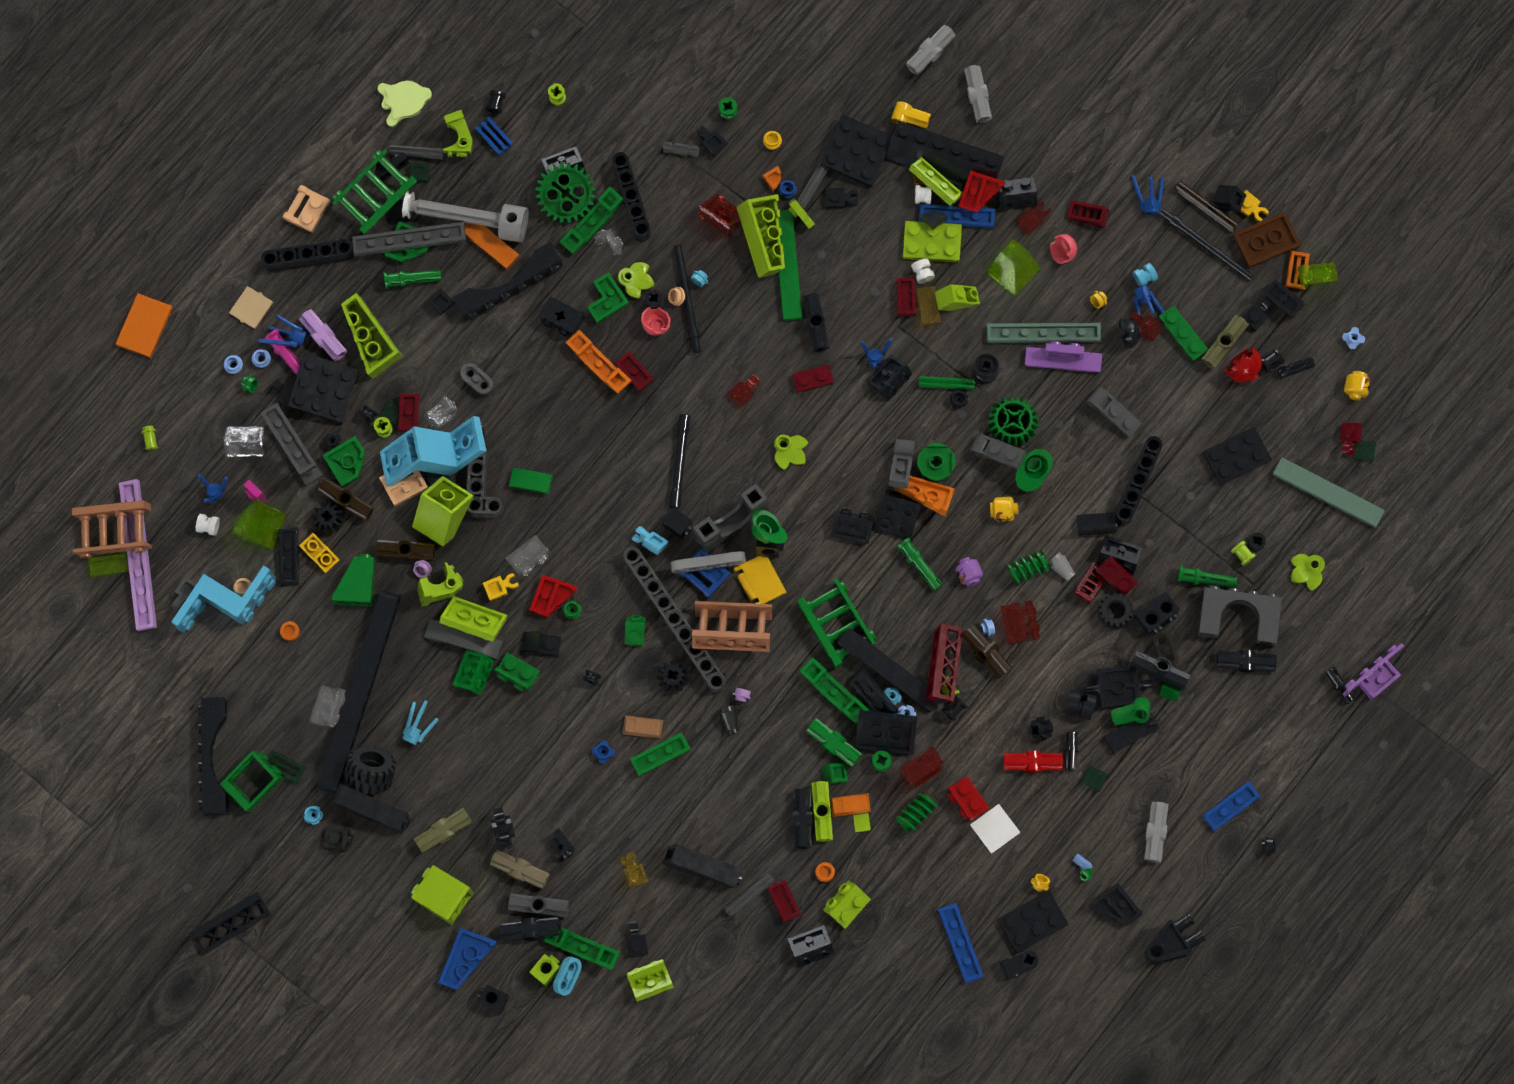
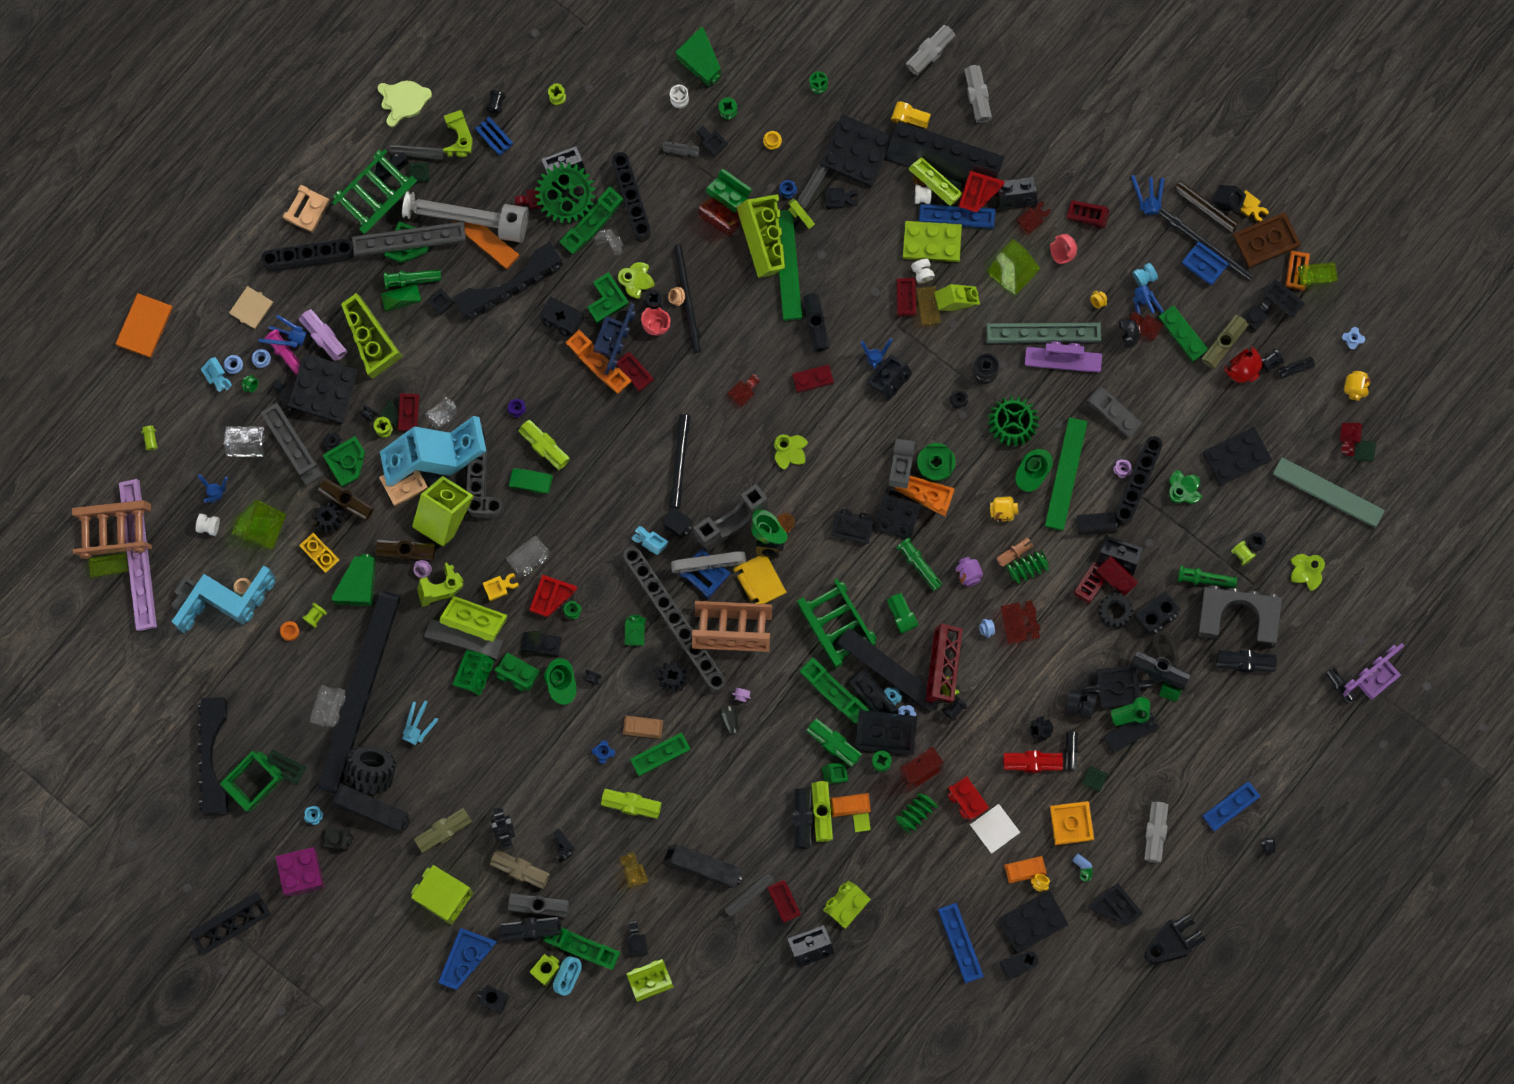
dark pink plate [244,480,268,507] -> none
black tile [278,527,300,586] -> none
flat silver plate [460,363,494,396] -> none
medium azure plate [691,270,708,287] -> none
orange tile [762,166,781,192] -> none
orange tile [815,862,835,882] -> none
green axle [919,376,975,390] -> none
black tile [921,211,947,230] -> none
dark brown piece [961,624,1012,679] -> none
dark grey plate [970,434,1027,470] -> none
light grey cone [1048,552,1075,581] -> none
none -> medium azure plate [201,357,232,392]
none -> magenta brick [276,847,325,897]
none -> lime bush [302,603,327,628]
none -> green slope [381,284,422,312]
none -> dark purple plate [507,399,526,417]
none -> dark red plate [514,188,544,210]
none -> lime piece [518,419,570,471]
none -> green piece [544,658,576,705]
none -> dark blue bracket [593,303,636,375]
none -> lime piece [601,789,662,819]
none -> white wheel [670,85,689,109]
none -> green slope [676,27,721,87]
none -> green bracket [706,169,752,213]
none -> clear orange plate [777,513,795,532]
none -> green wheel [809,72,828,94]
none -> green piece [887,593,919,634]
none -> nougat axle [996,537,1033,567]
none -> orange tile [1004,856,1047,884]
none -> green tile [1045,417,1088,531]
none -> light orange plate [1050,801,1094,845]
none -> lavender plate [1113,460,1132,478]
none -> green plate [1169,470,1202,504]
none -> blue plate [1182,241,1229,286]

